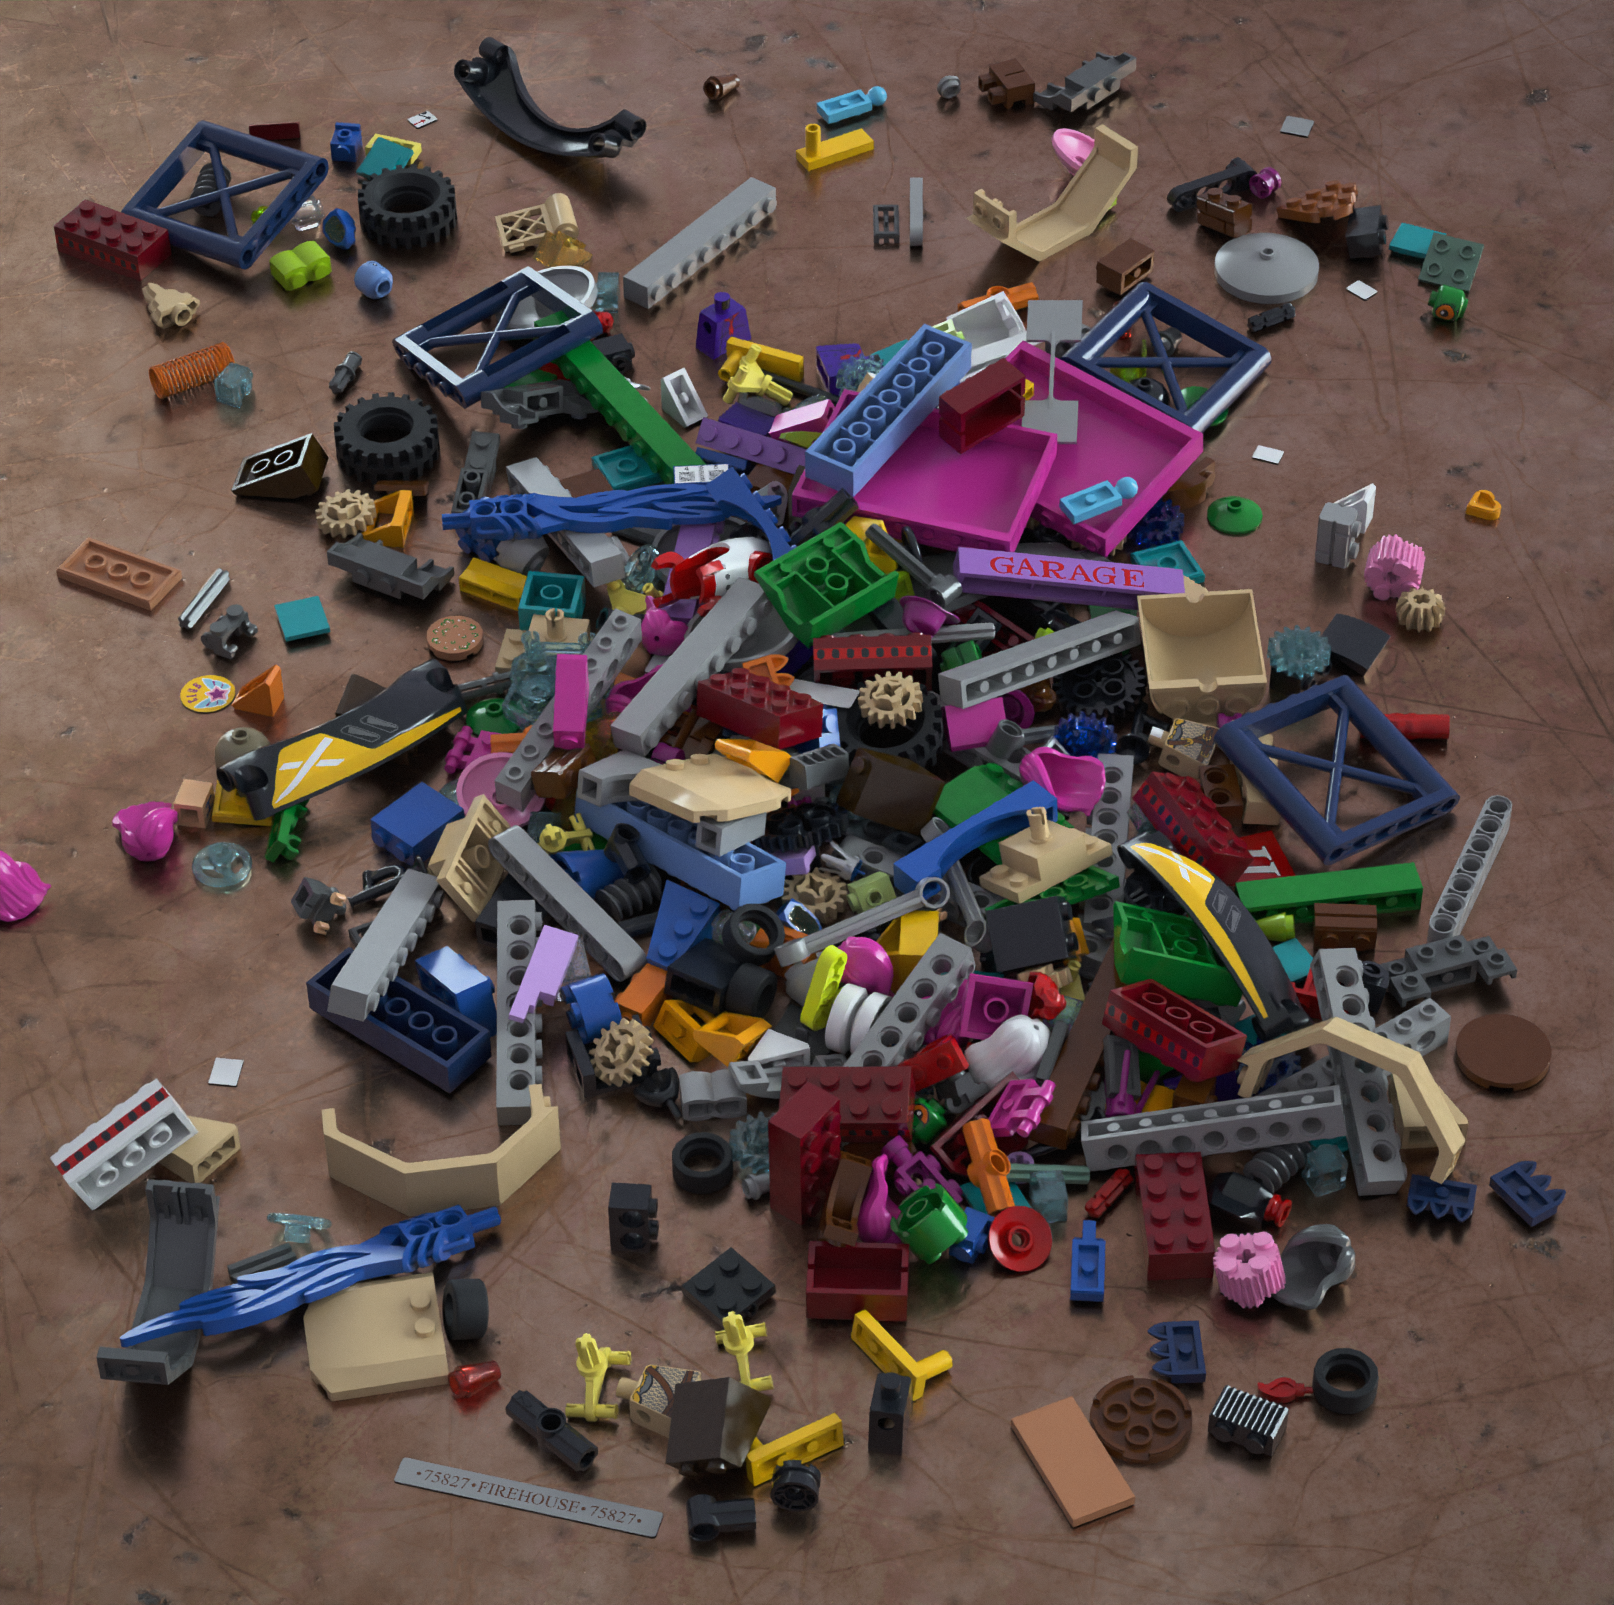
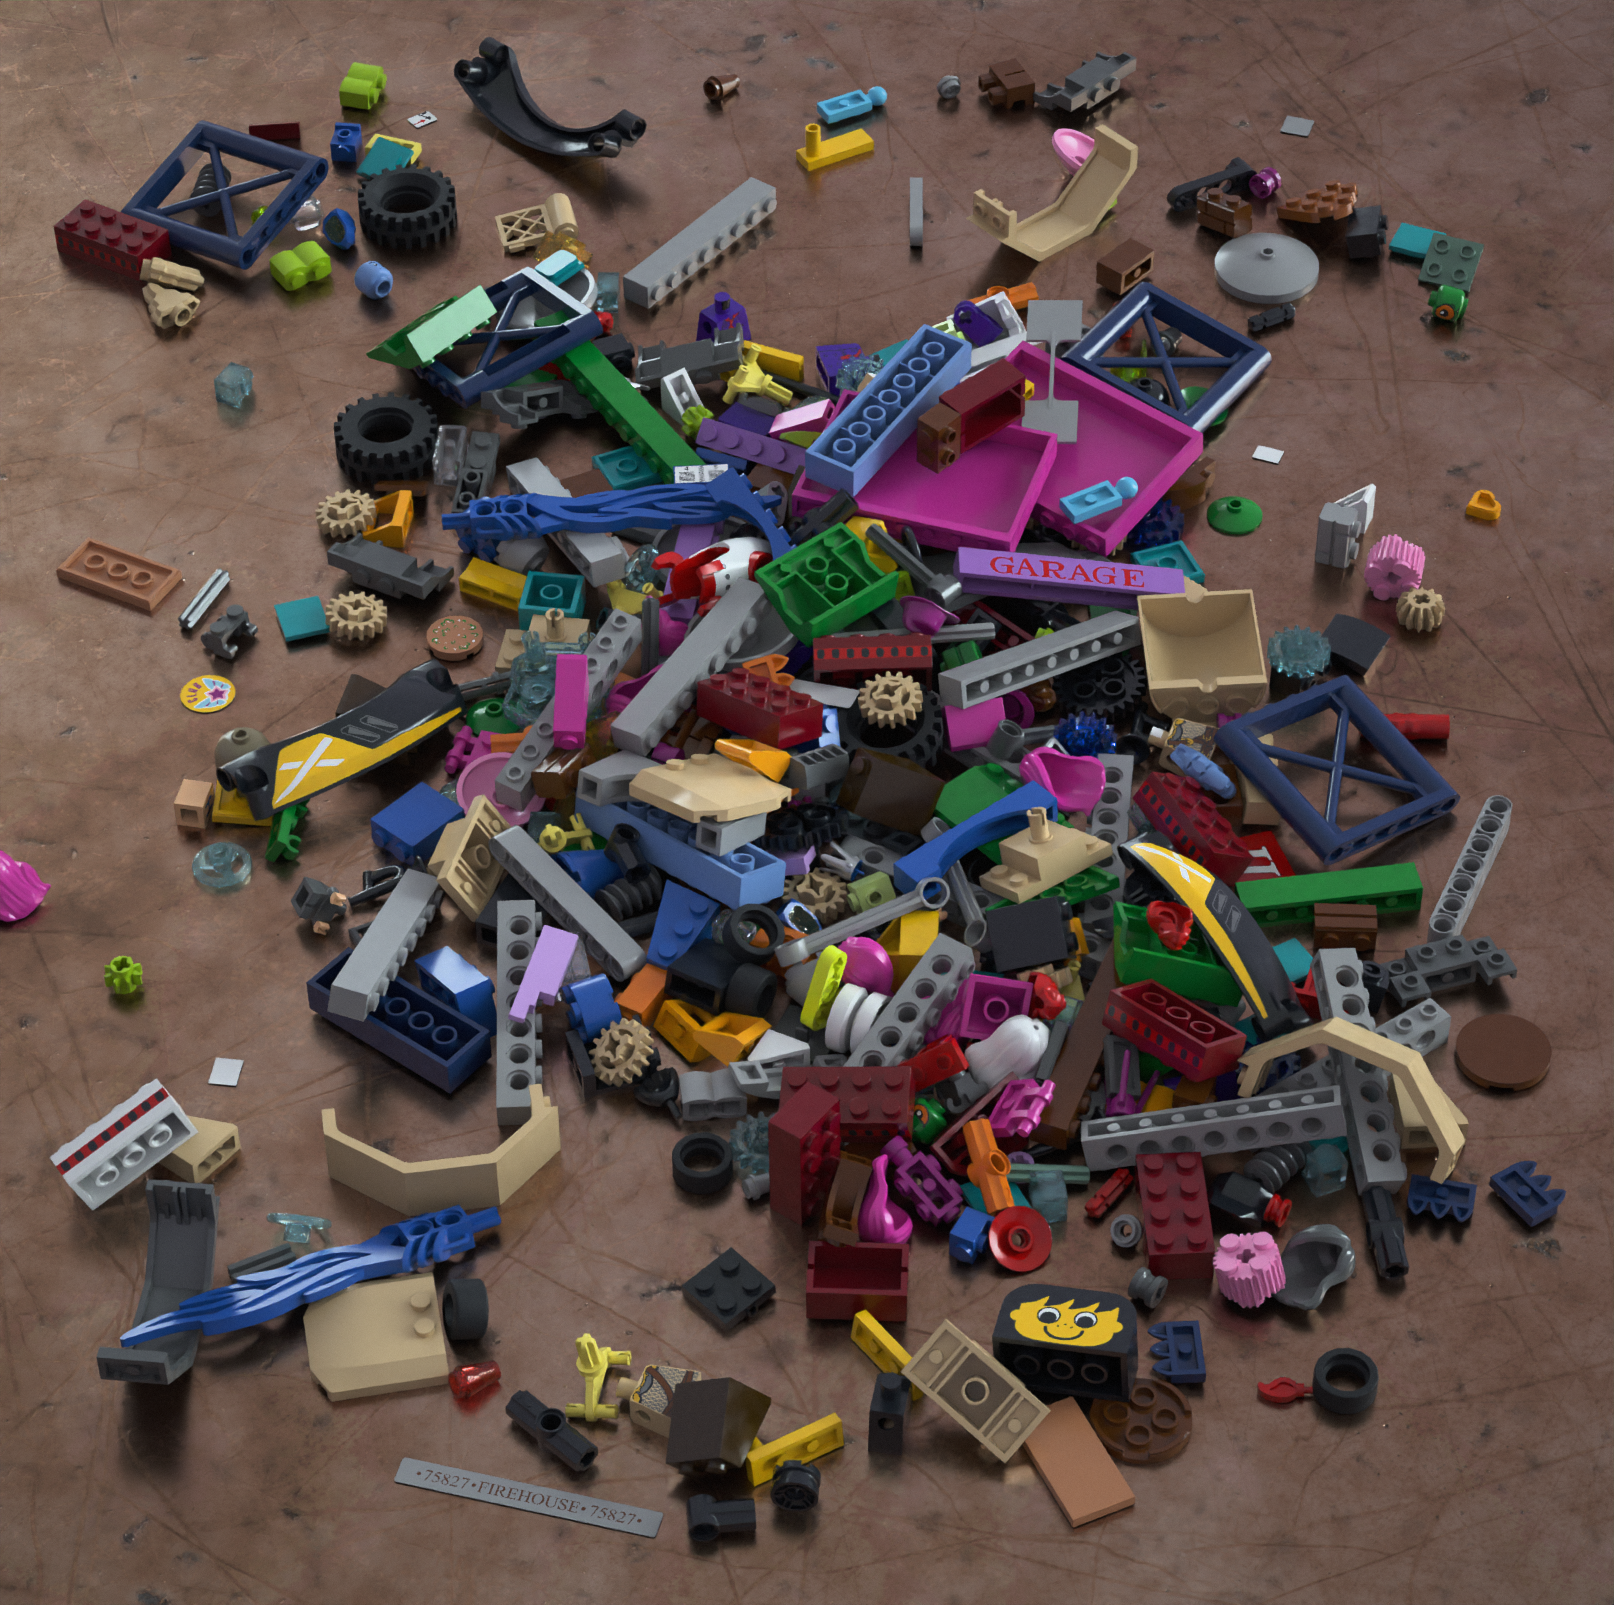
dark pink piece [112,801,178,862] -> none
orange piece [149,342,236,399] -> none
dark brown slope [231,433,329,499] -> none
orange slope [231,664,284,717] -> none
dark grey axle [328,351,362,394] -> none
black brick [608,1182,659,1253] -> none
light yellow axle [715,1311,774,1391] -> none
dark grey tile [873,204,900,243] -> none
green brick [890,1184,968,1264] -> none
blue hinge [1070,1220,1106,1302] -> none
black brick [1208,1385,1289,1456] -> none
lime cone [1255,912,1295,942] -> none
white sticker [1346,280,1378,300] -> none
none -> lime gear [104,956,142,994]
none -> tan rock [139,257,204,291]
none -> tan gear [325,591,387,641]
none -> lime brick [339,62,387,110]
none -> piece [366,284,497,369]
none -> clear brick [432,425,469,486]
none -> piece [534,250,585,286]
none -> dark grey bracket [635,323,744,391]
none -> dark grey axle [641,598,660,677]
none -> lime gear [681,404,714,440]
none -> tan brick [901,1319,1051,1463]
none -> reddish brown brick [916,402,961,474]
none -> dark purple piece [953,300,1003,347]
none -> black brick [992,1284,1138,1403]
none -> light grey plate [1110,1214,1143,1247]
none -> dark grey wheel [1128,1267,1168,1308]
none -> red hair [1146,900,1193,951]
none -> medium blue hinge [1170,743,1237,799]
none -> black piece [1361,1186,1409,1281]

